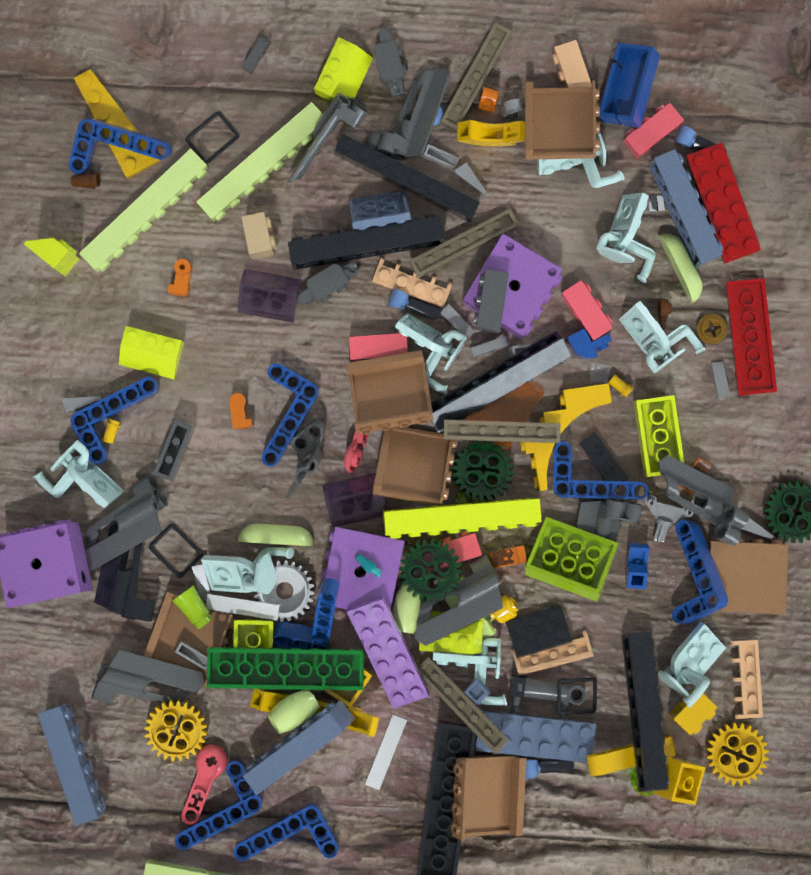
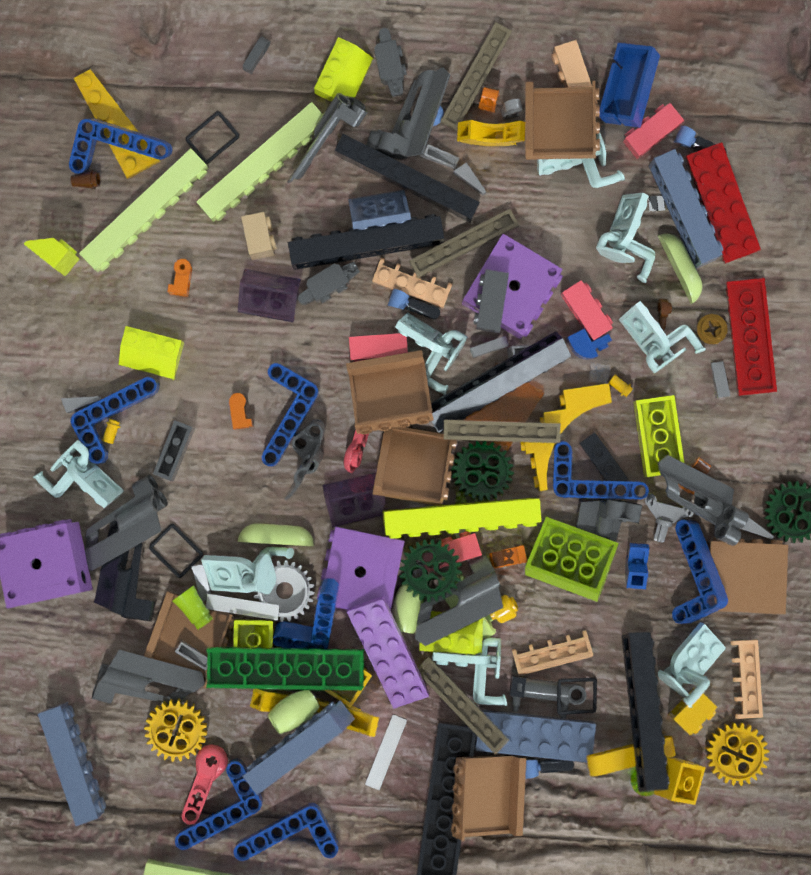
teal bar [355,553,382,578] -> none
light grey piece [440,304,474,336] -> none
sand blue tile [463,678,491,706] -> none
black plate [506,605,572,659] -> none

